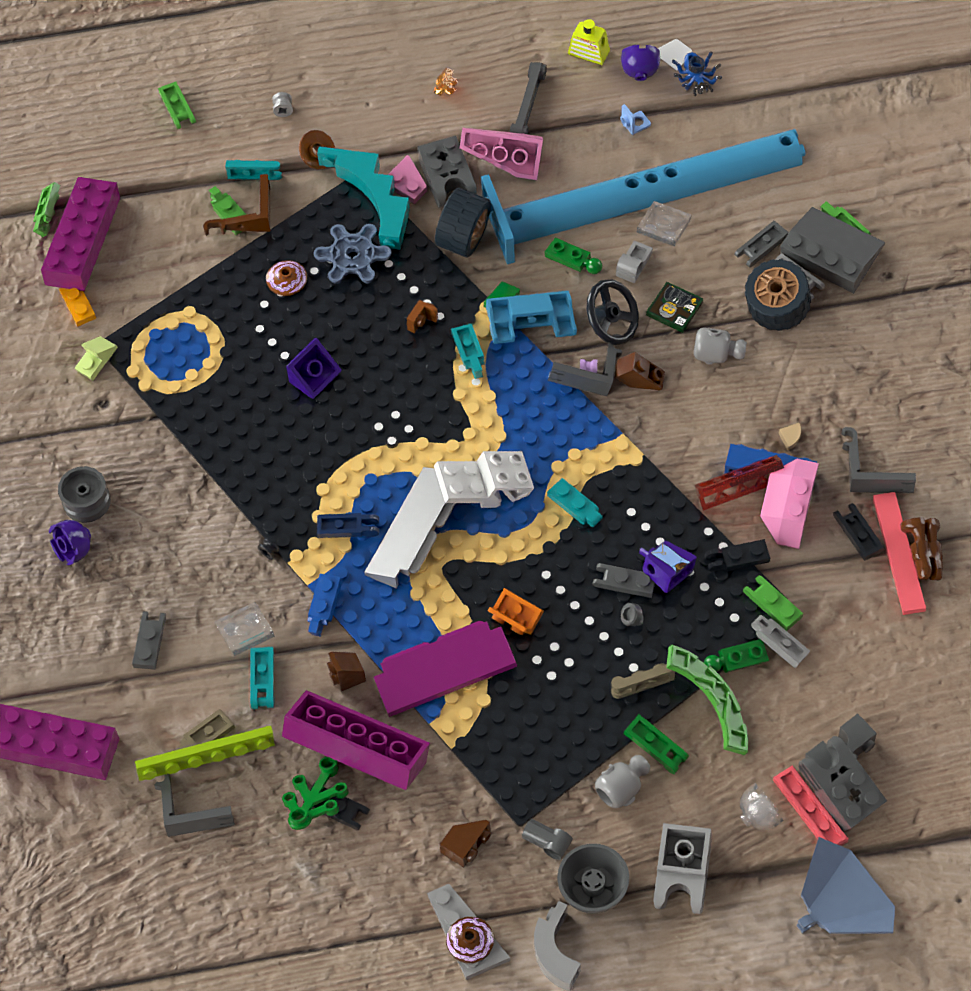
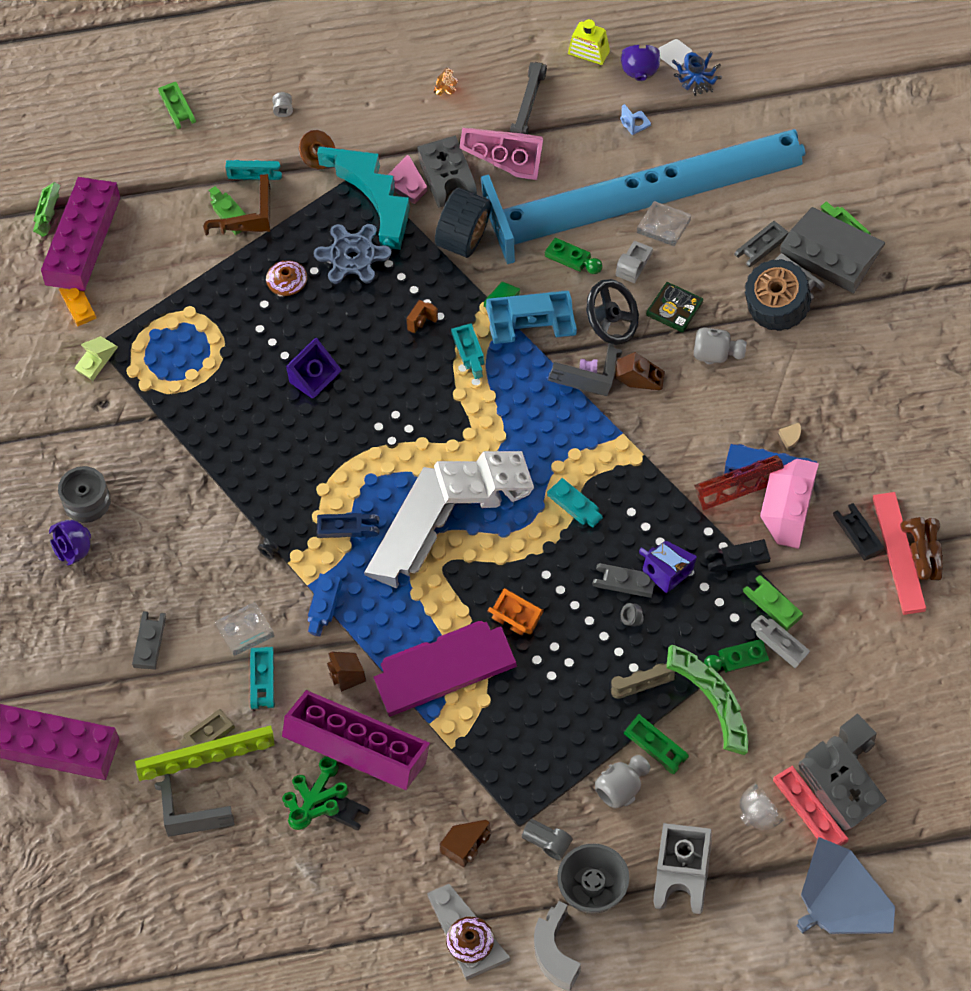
dark grey hinge [841,427,916,493] -> none

